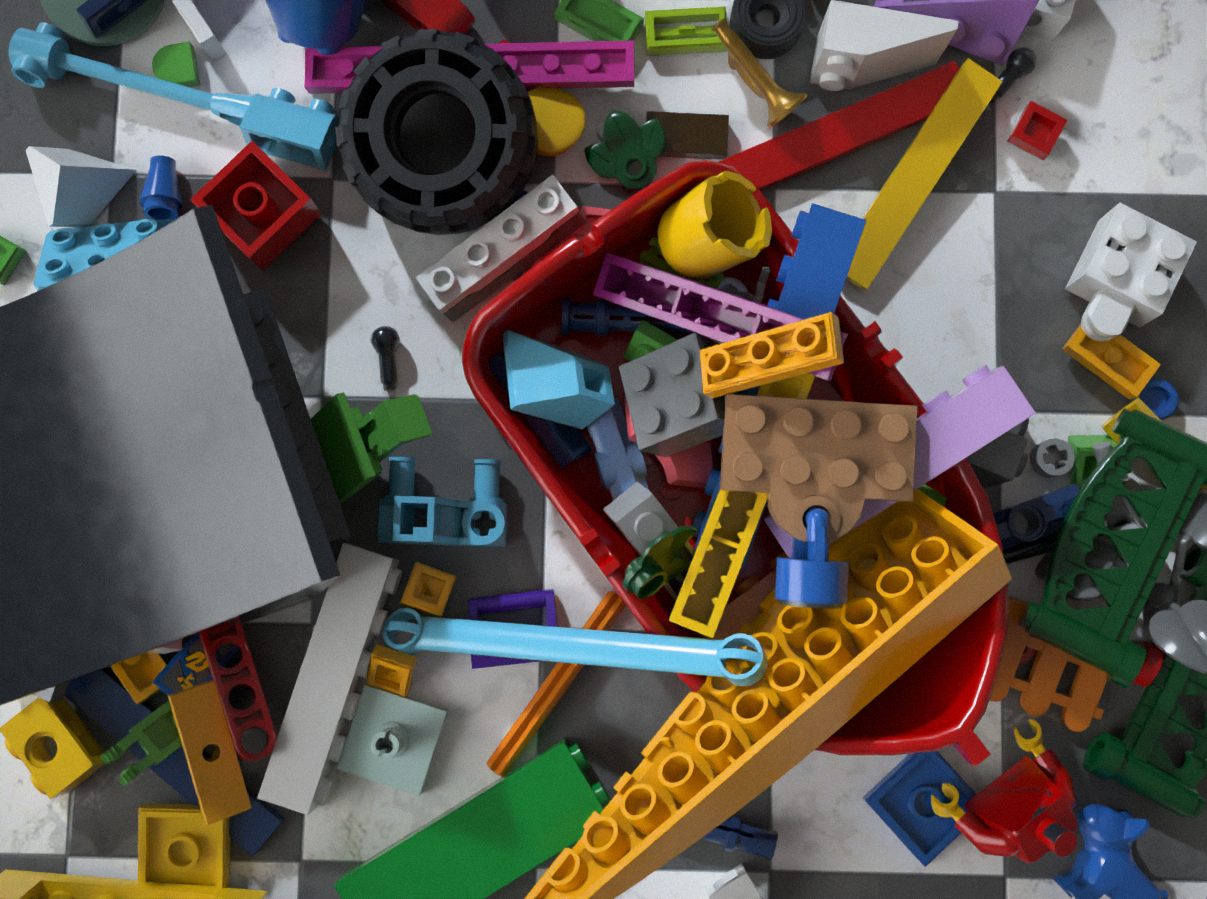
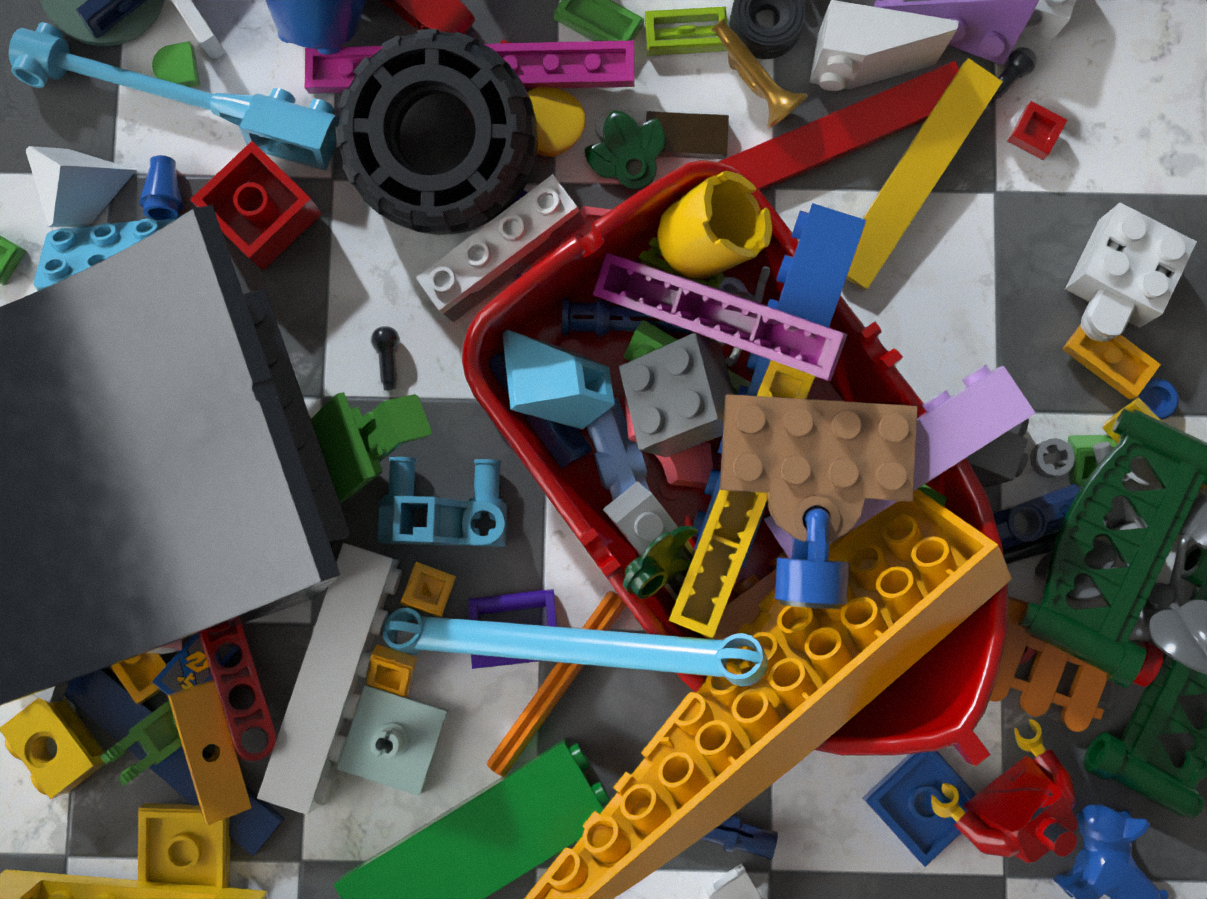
light orange tile [700,312,844,399] -> none

